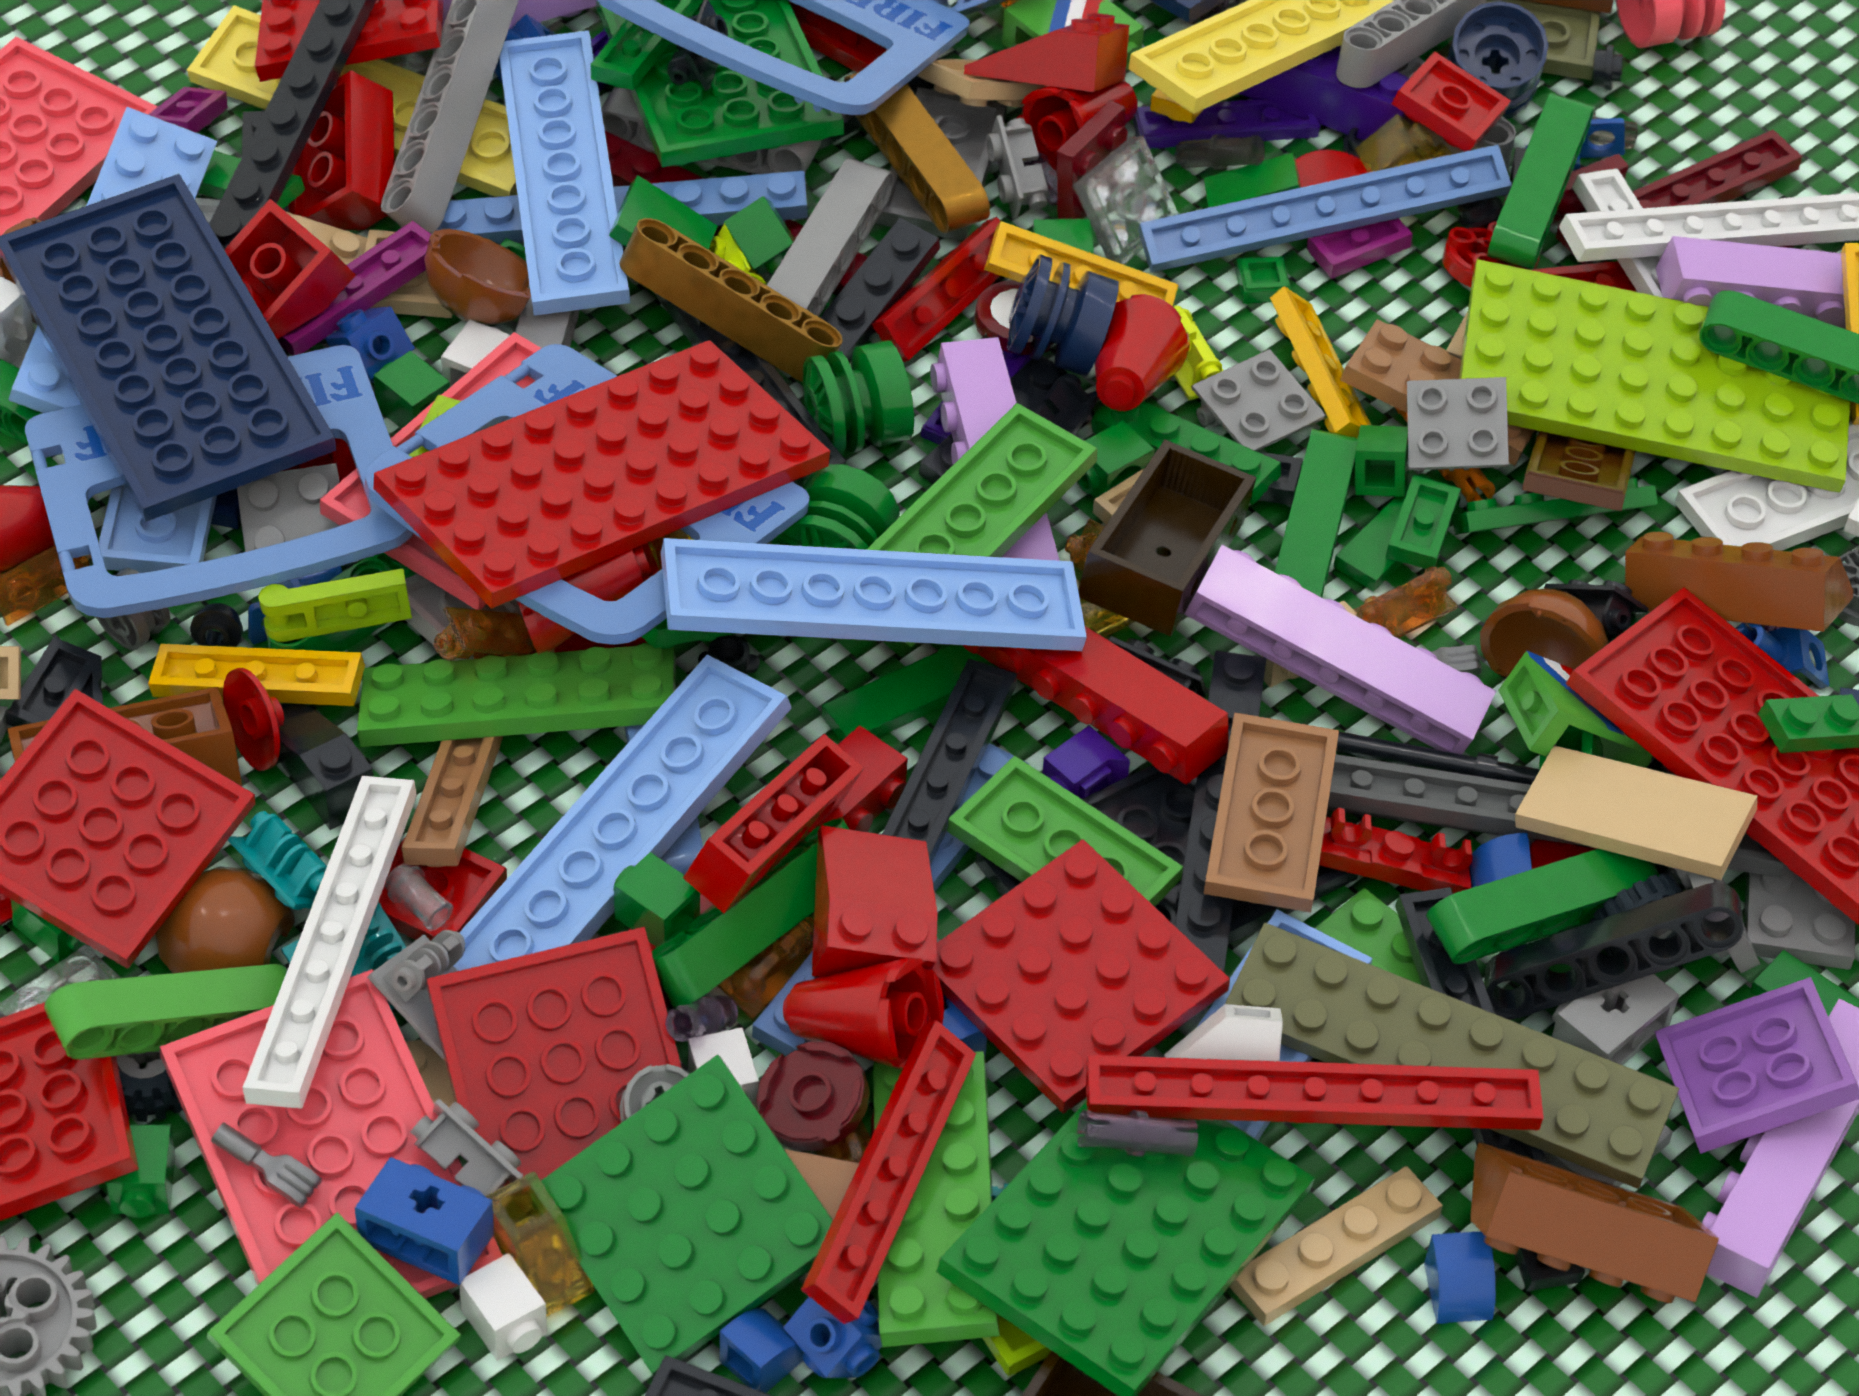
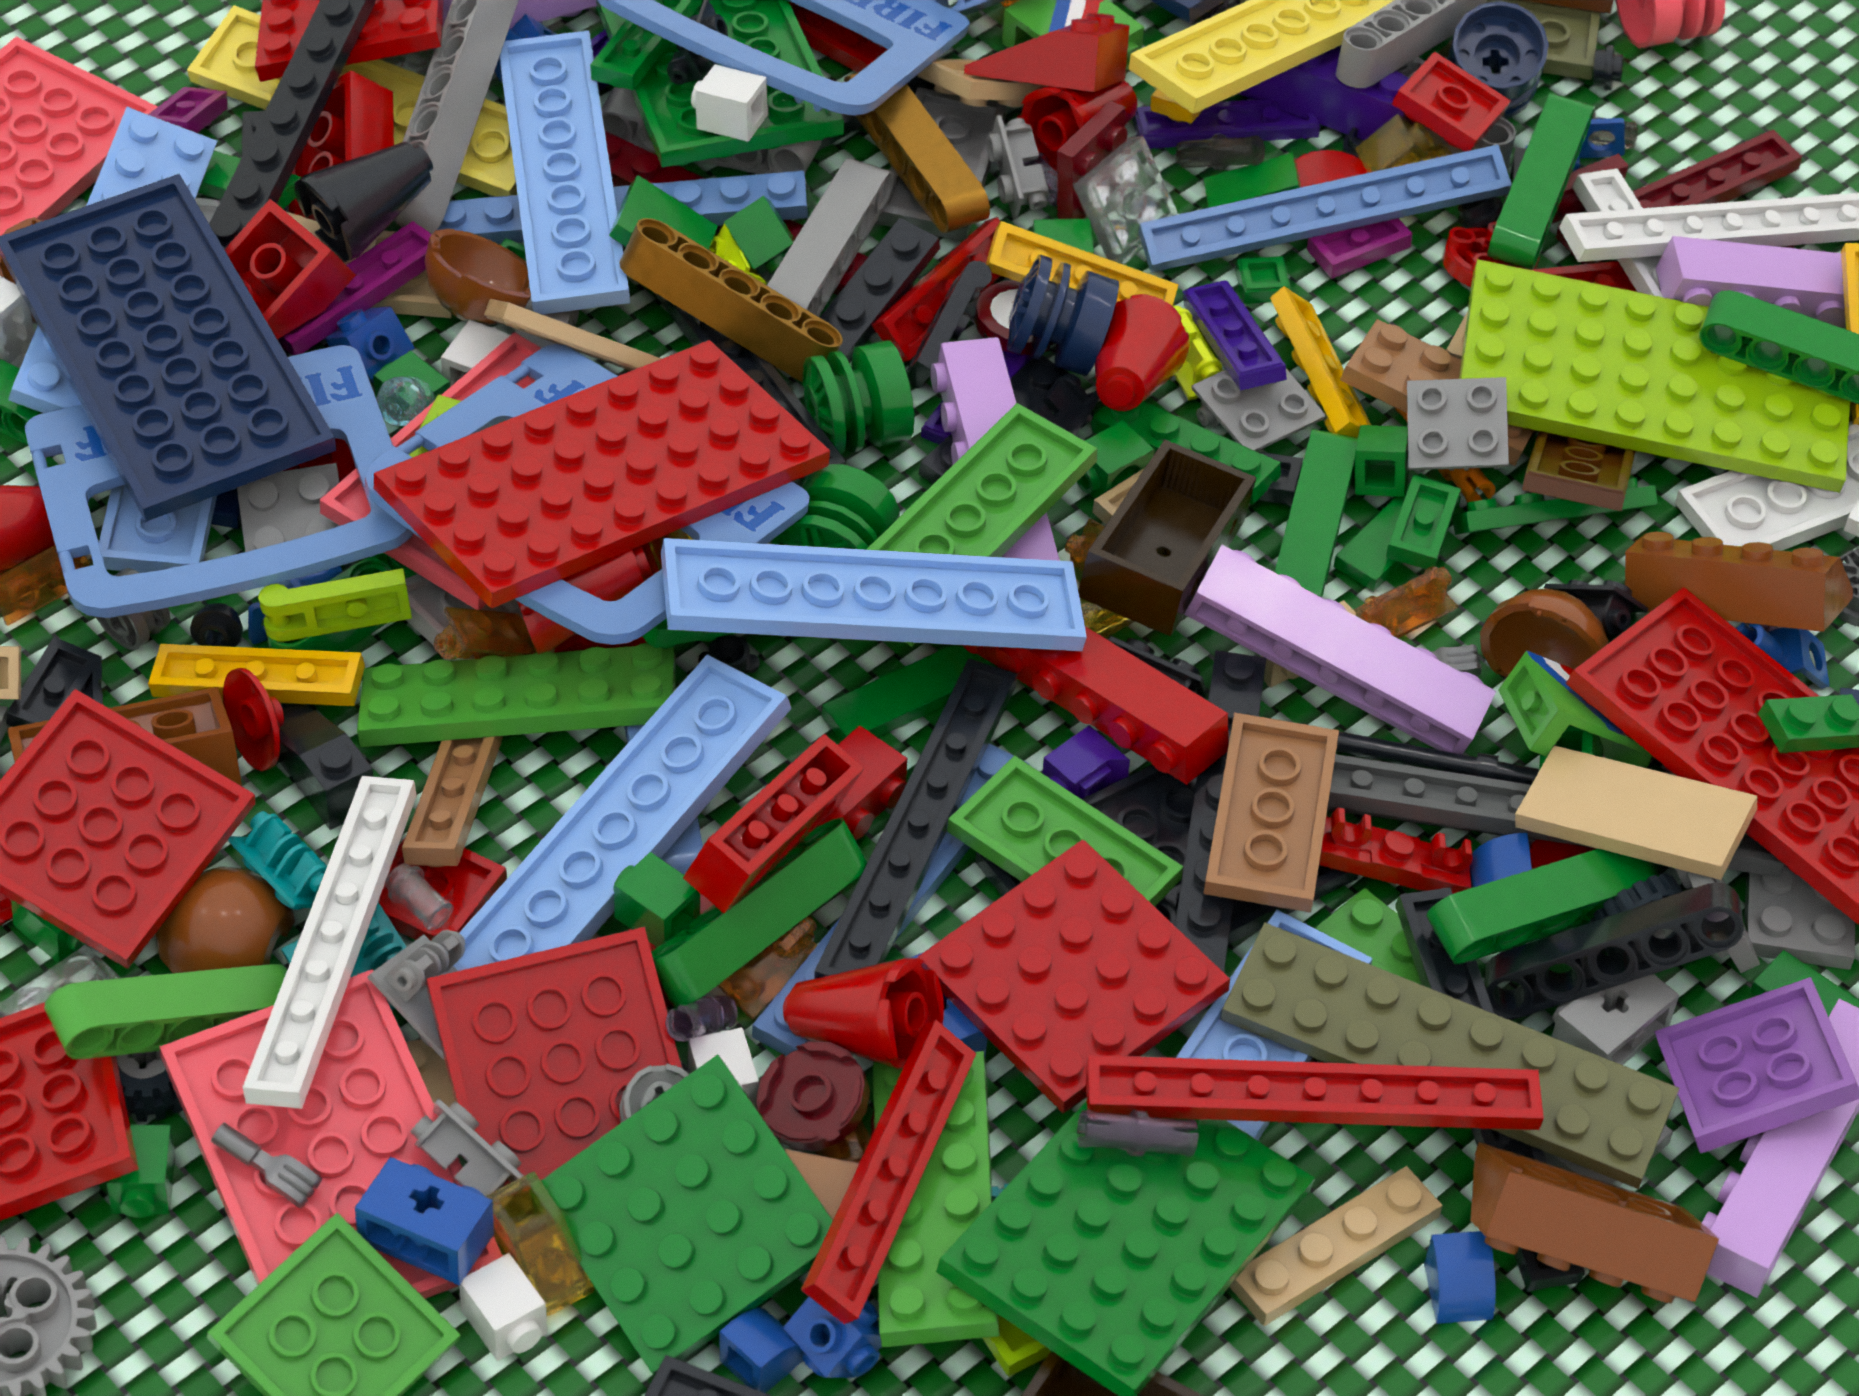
red slope [812,825,938,977] -> none
white slope [1164,1004,1283,1061] -> none
none -> black cone [294,142,433,262]
none -> clear light blue wheel [376,376,435,426]
none -> tan tile [484,299,661,371]
none -> white brick [691,64,768,142]
none -> black plate [906,261,992,389]
none -> dark purple tile [1182,280,1287,391]

